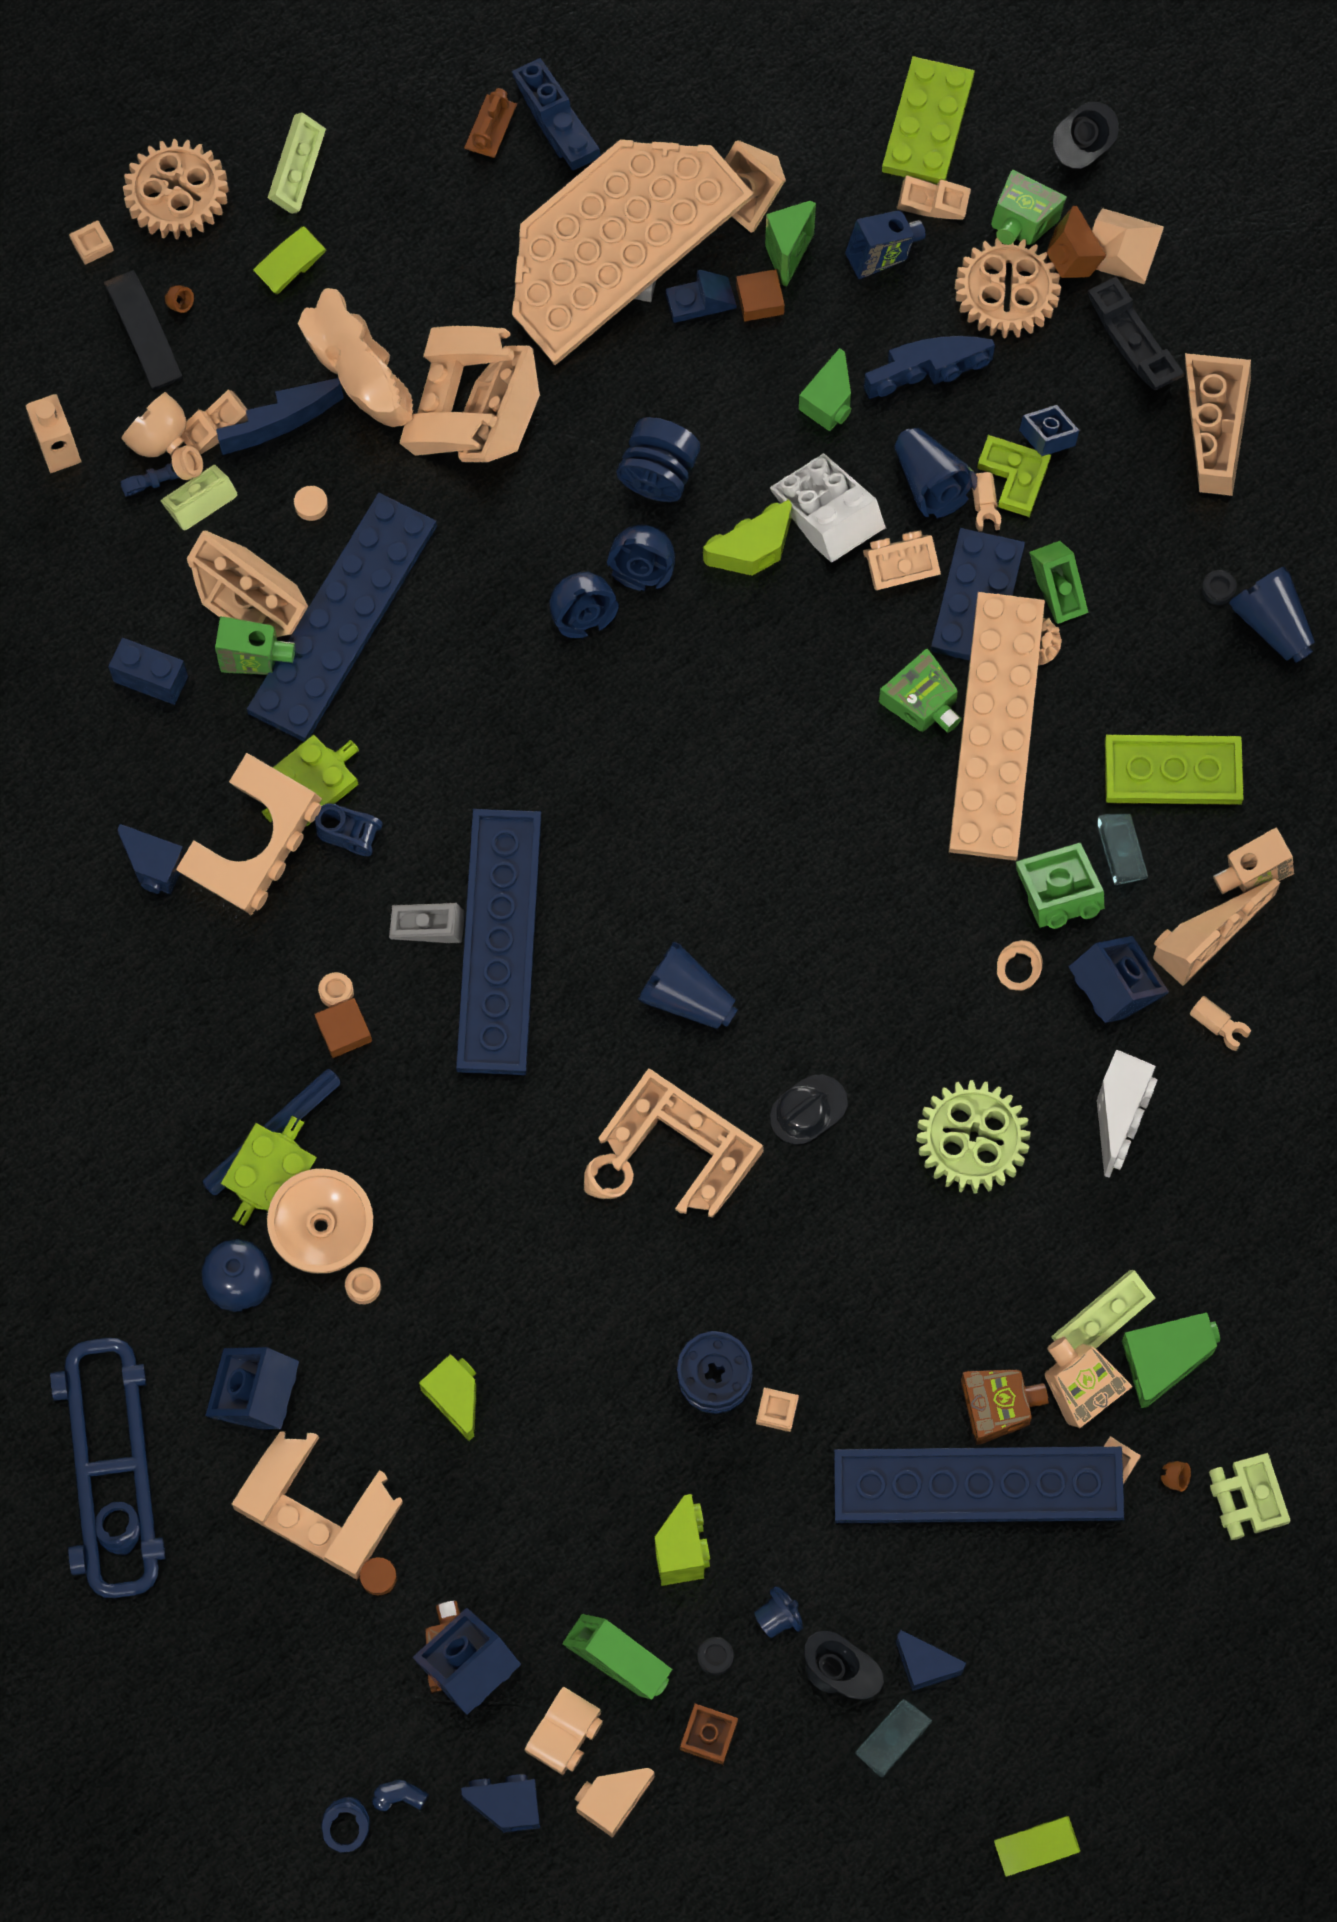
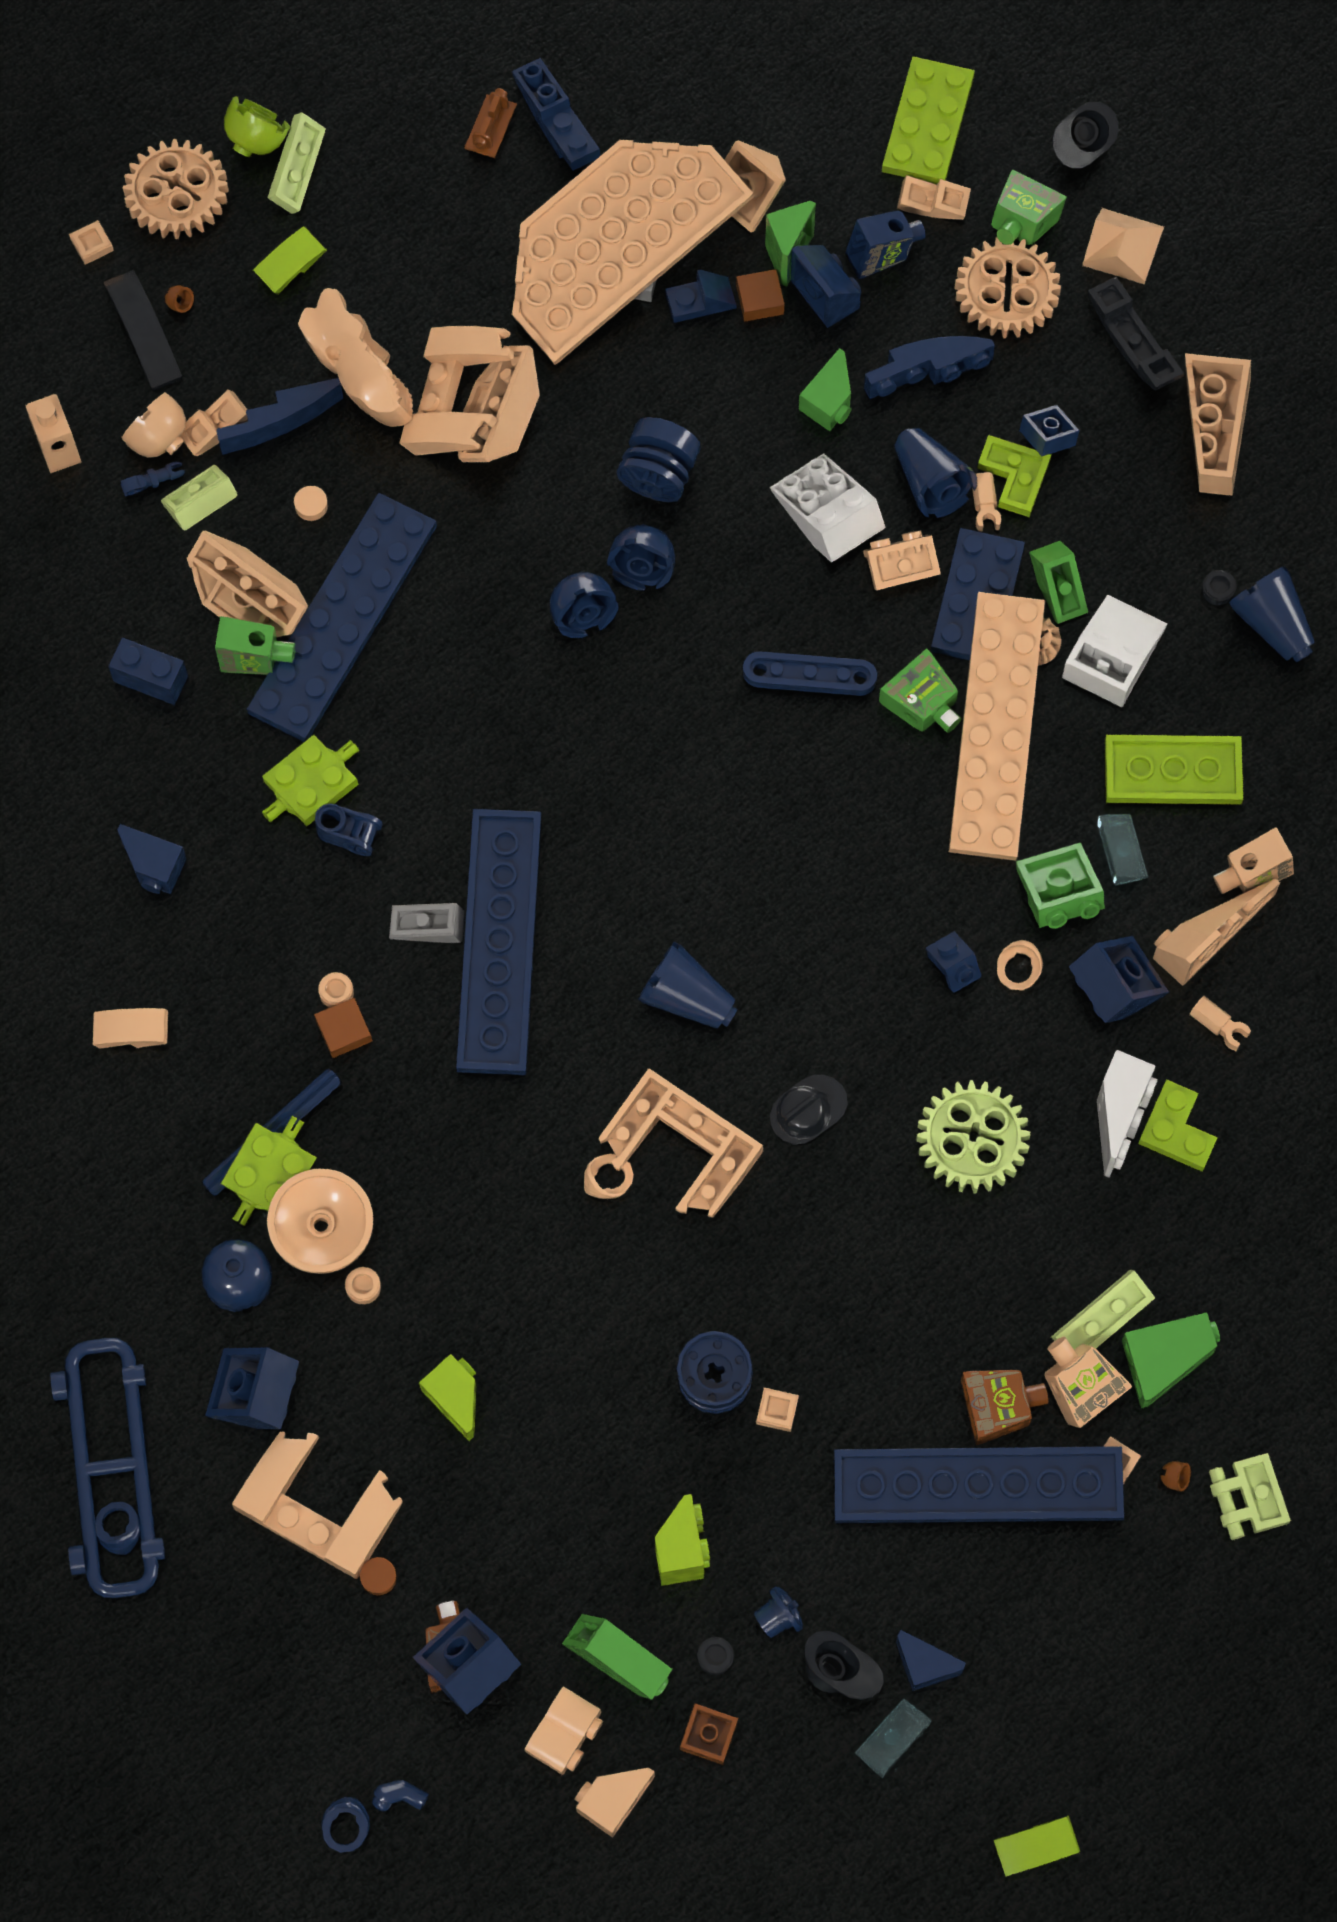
light nougat tile [172,445,203,480] -> none
light nougat arch [176,753,322,915] -> none
dark blue slope [461,1775,540,1833] -> none
lime slope [703,499,792,576] -> none
dark orange slope [1047,206,1107,278] -> none
none -> light nougat slope [93,1008,168,1049]
none -> lime cylinder [224,96,291,157]
none -> dark blue plate [743,652,877,696]
none -> dark blue slope [790,245,862,328]
none -> dark blue bracket [926,931,981,992]
none -> white slope [1062,595,1167,707]
none -> lime plate [1138,1079,1218,1172]

